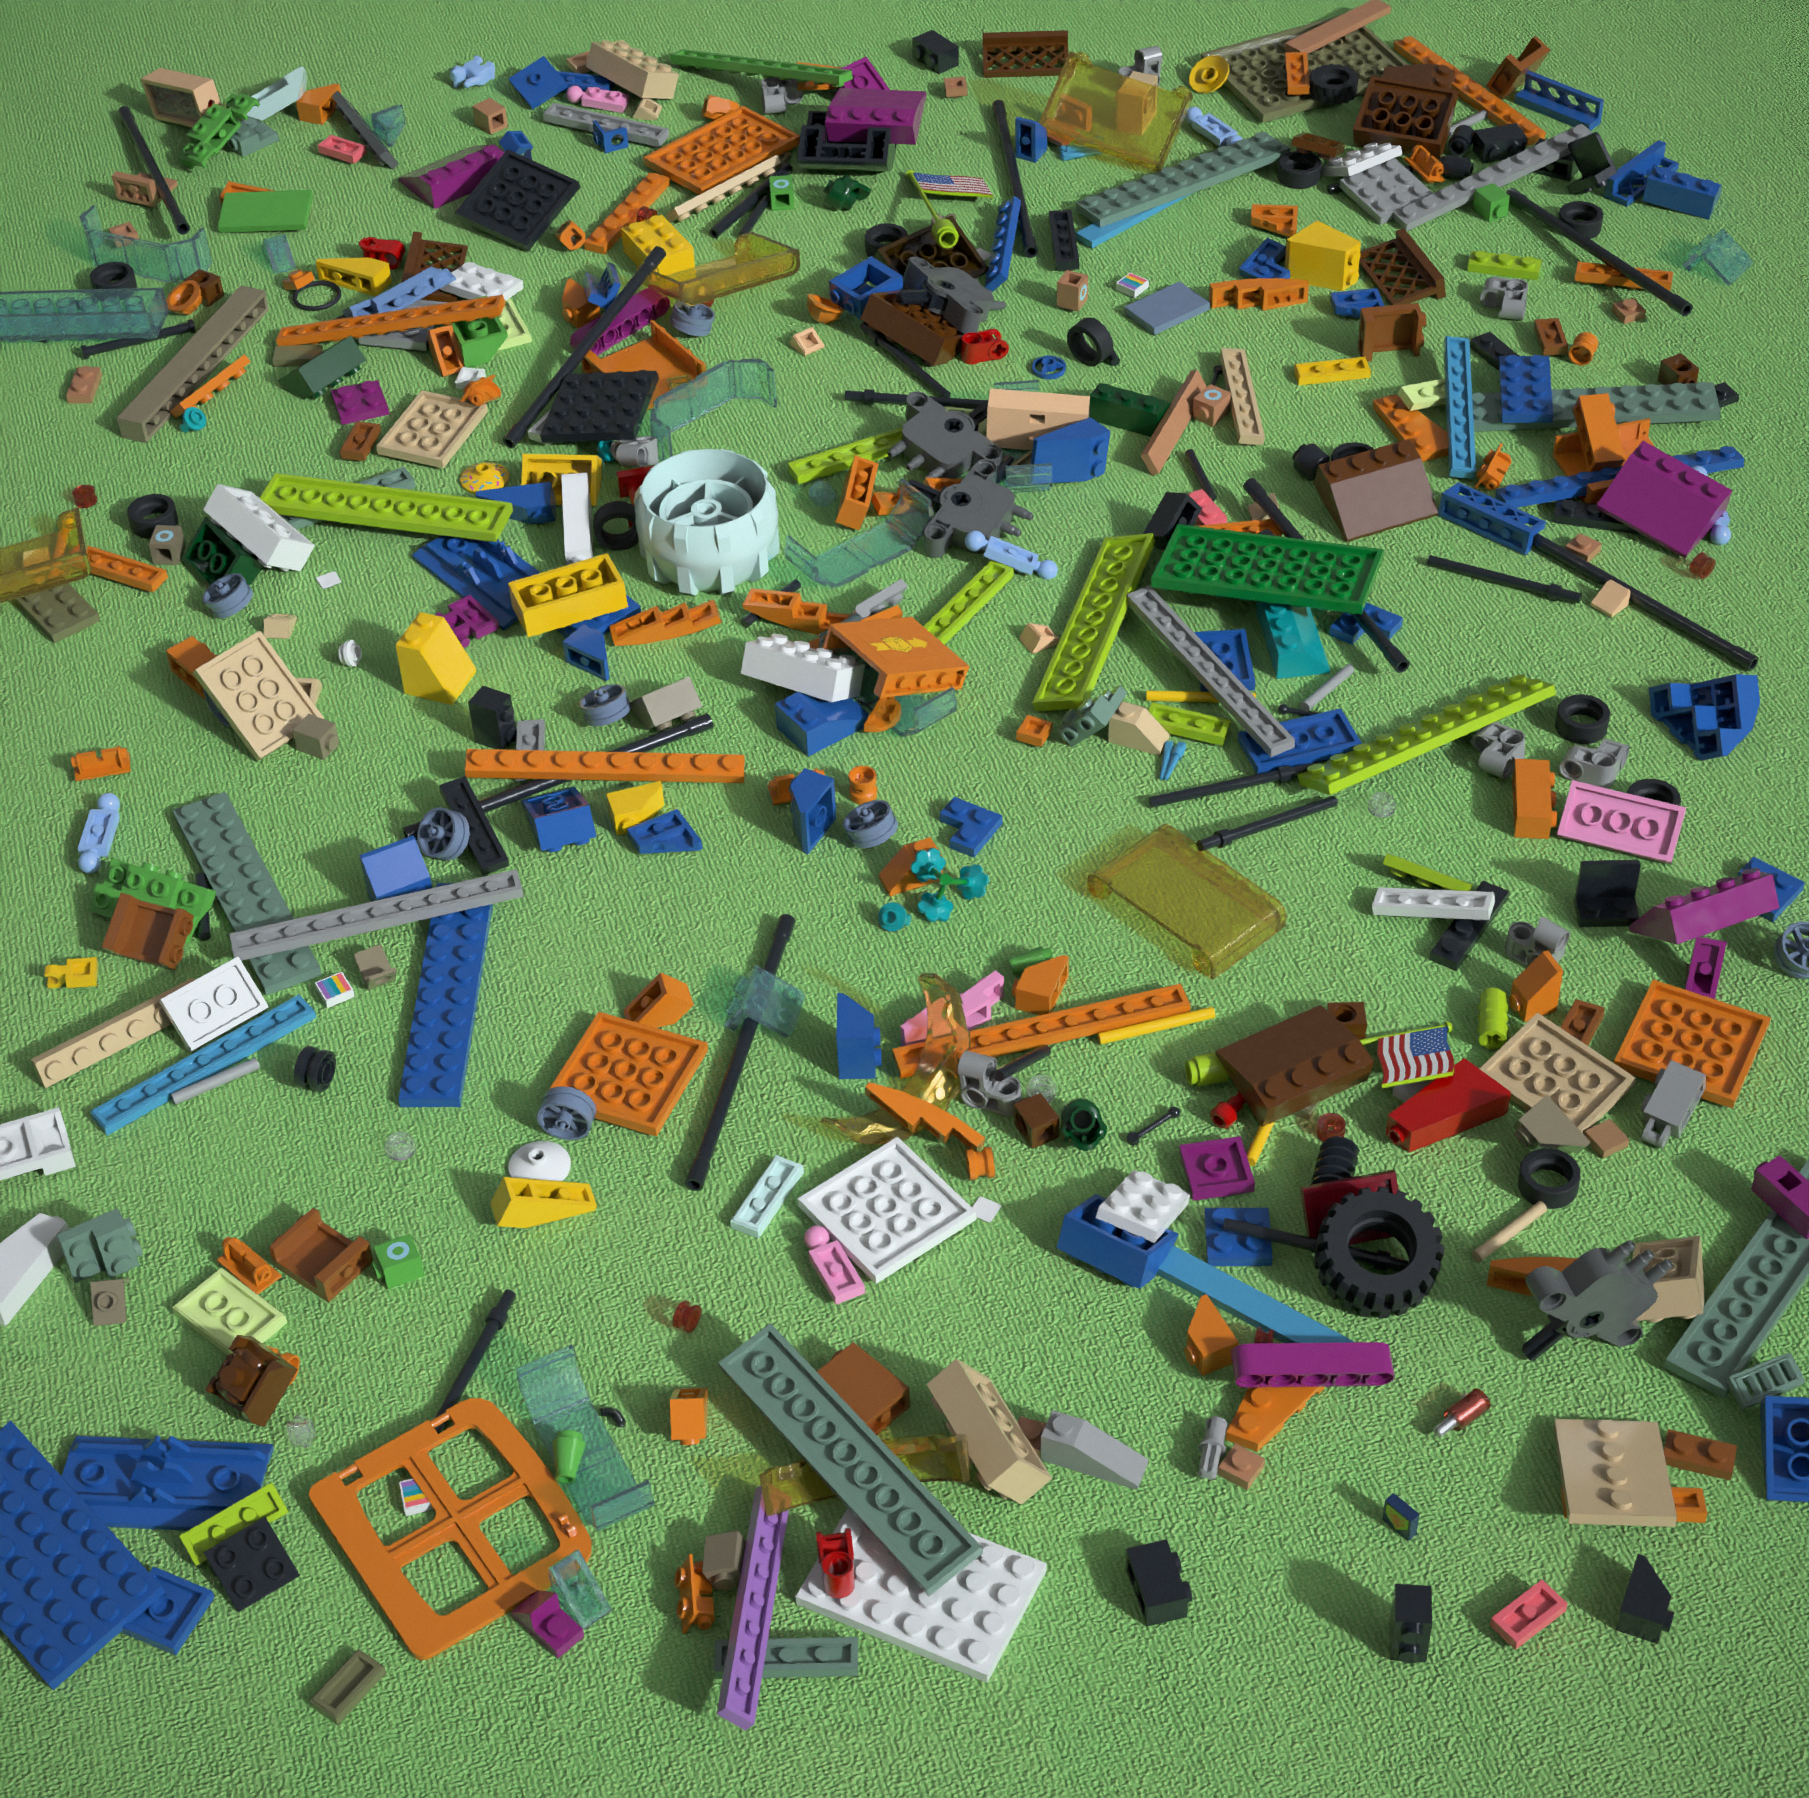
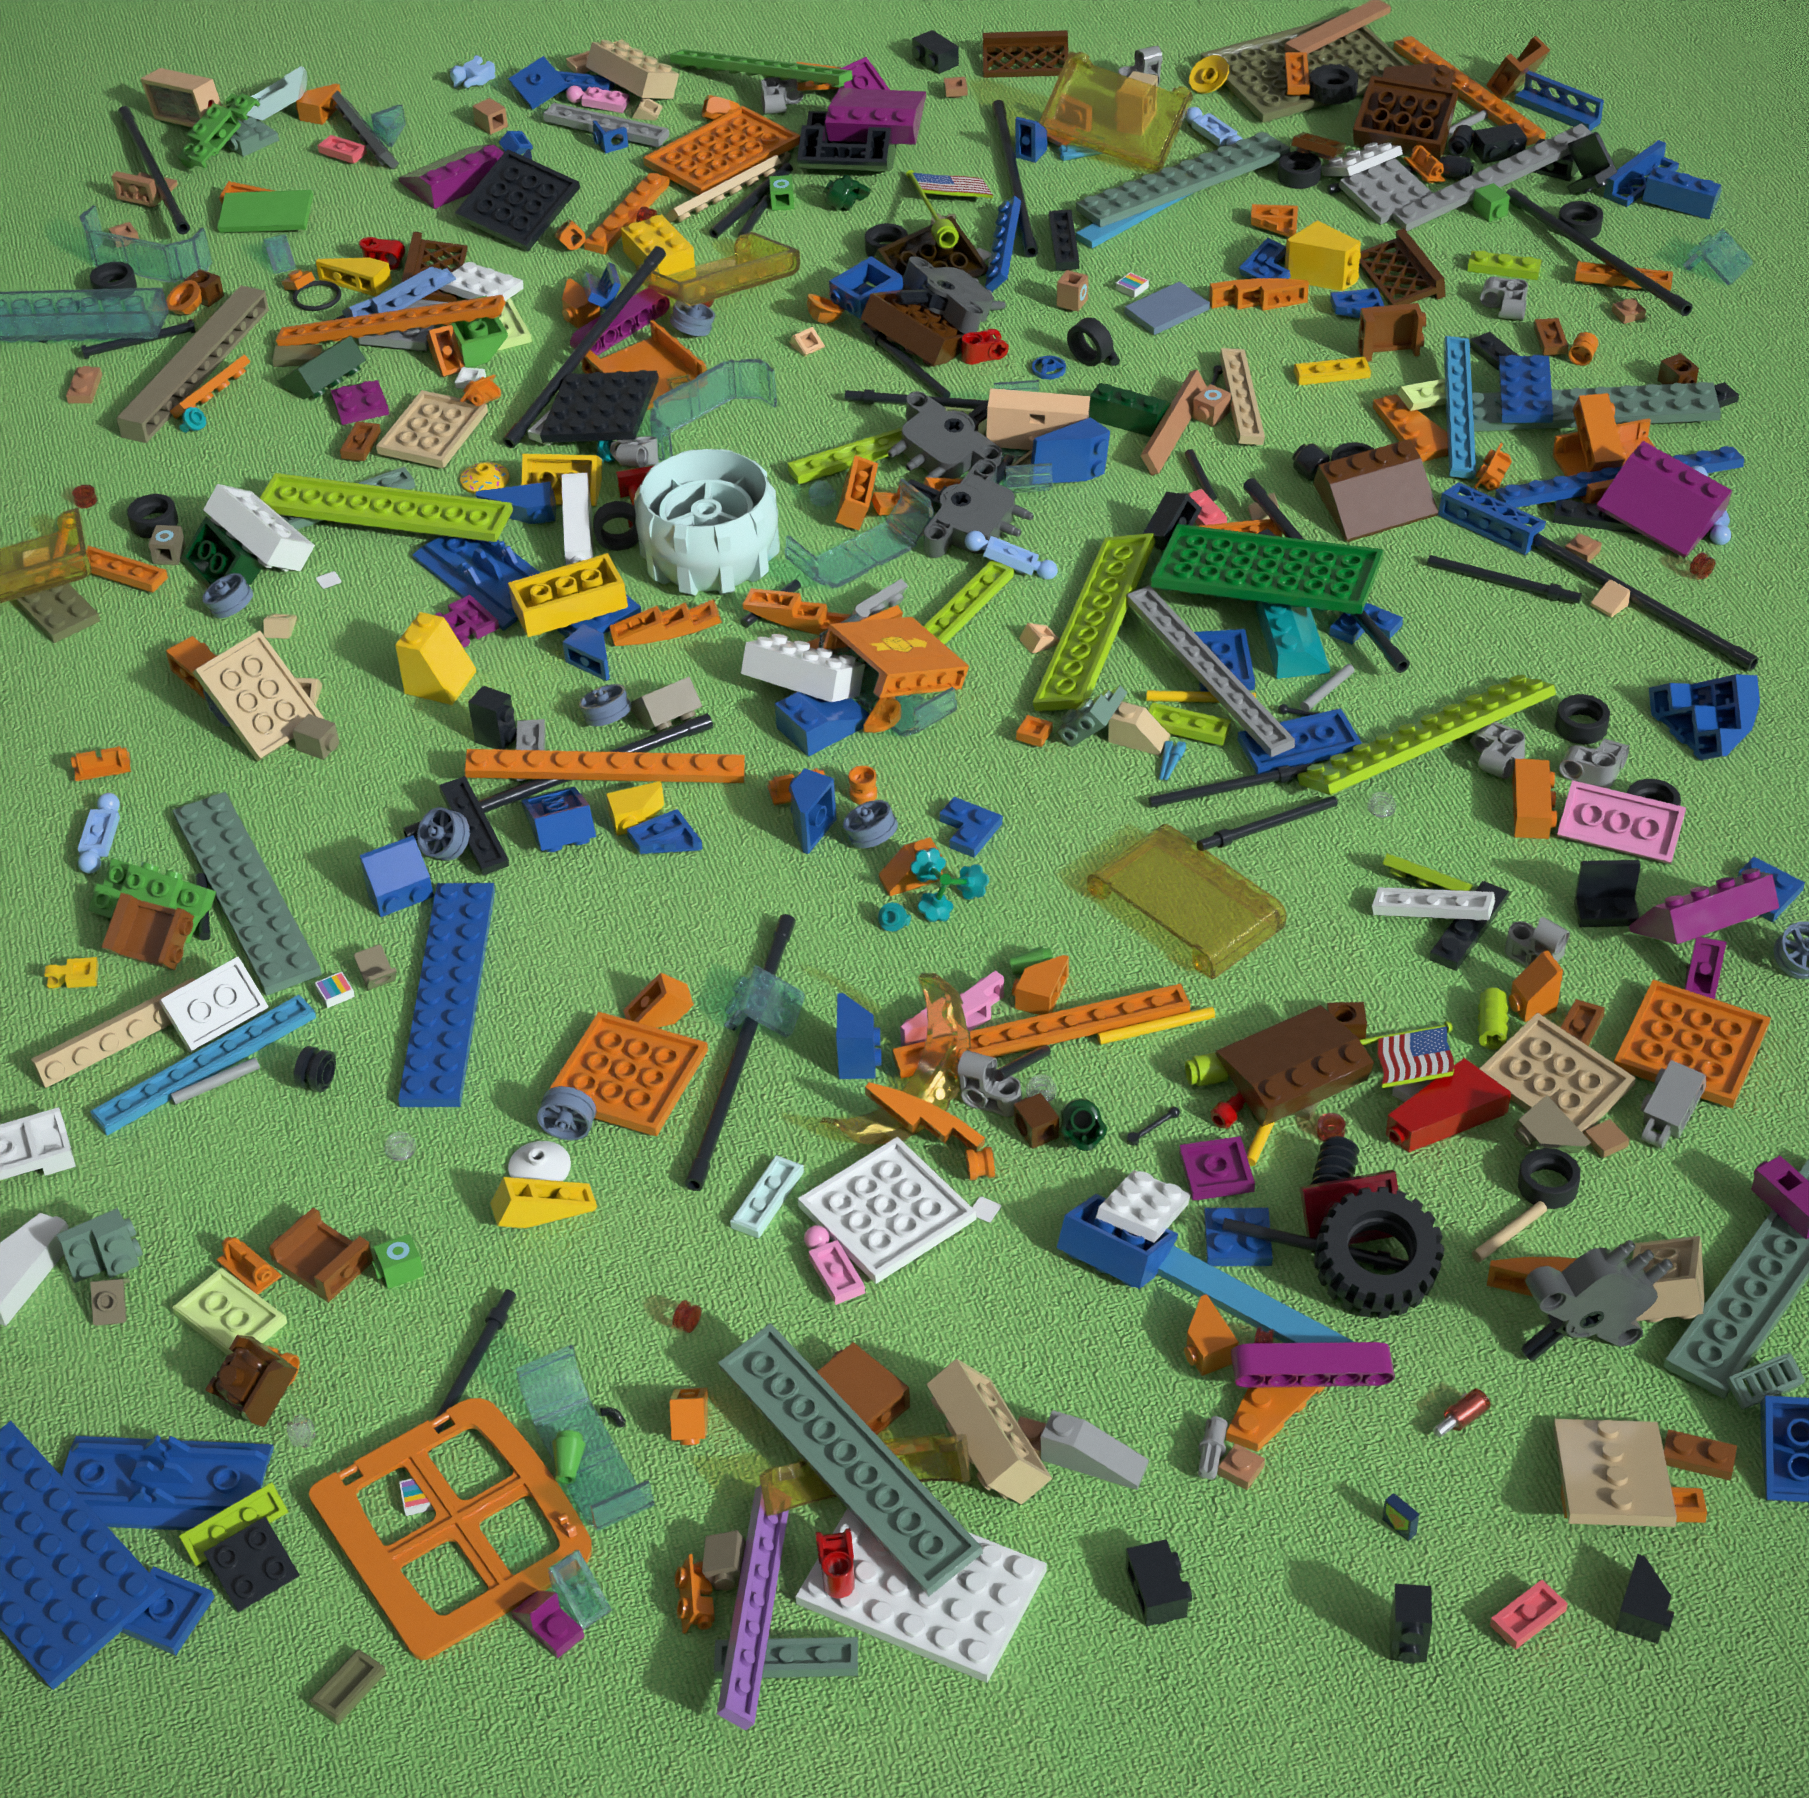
light grey plate [229,869,524,961] -> none
white plate [339,640,362,667] -> none

